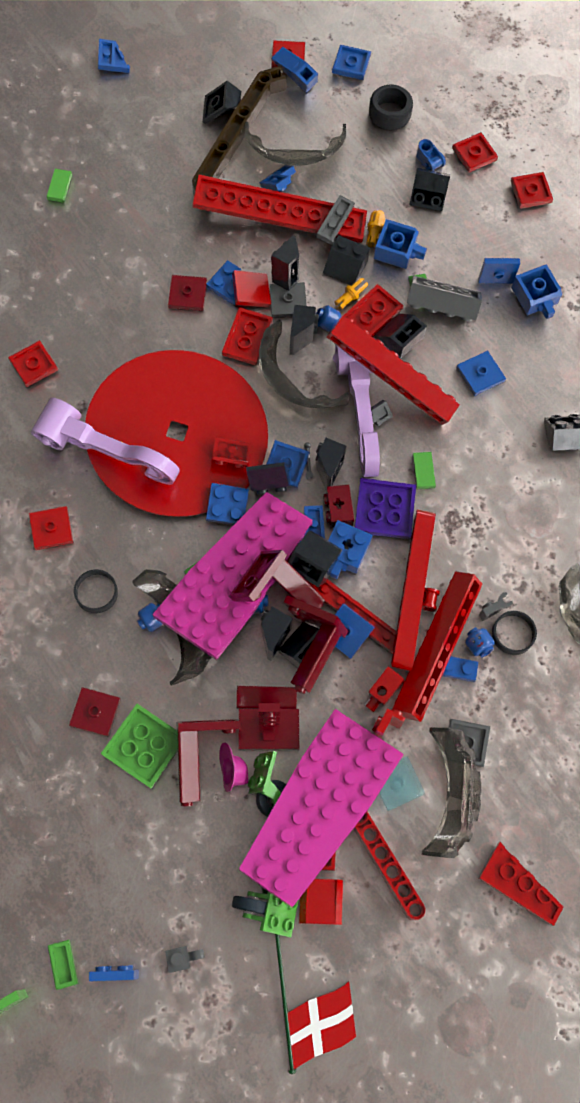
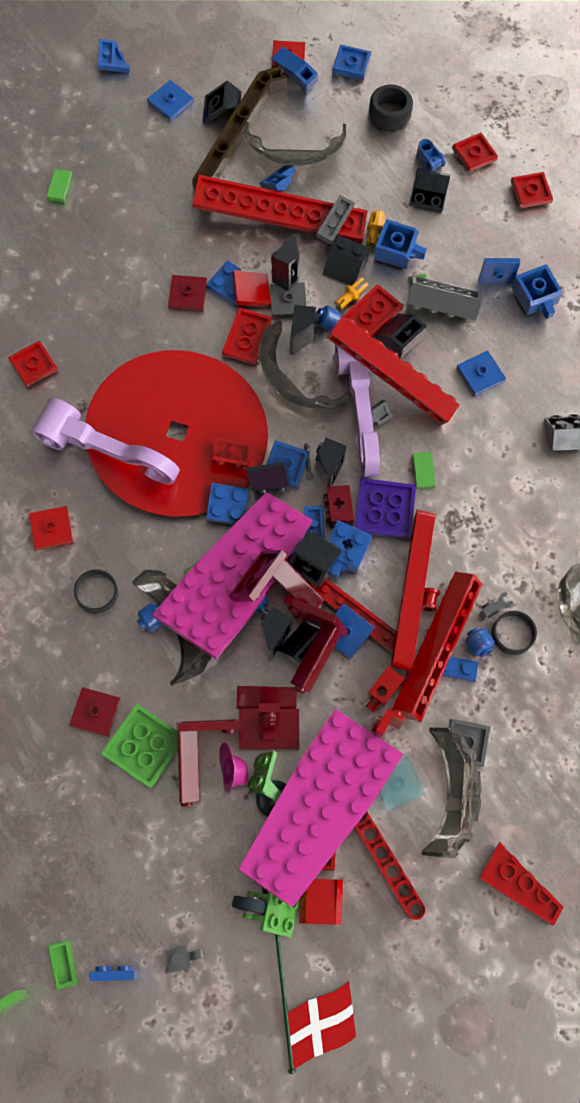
none -> blue plate [147,80,194,121]

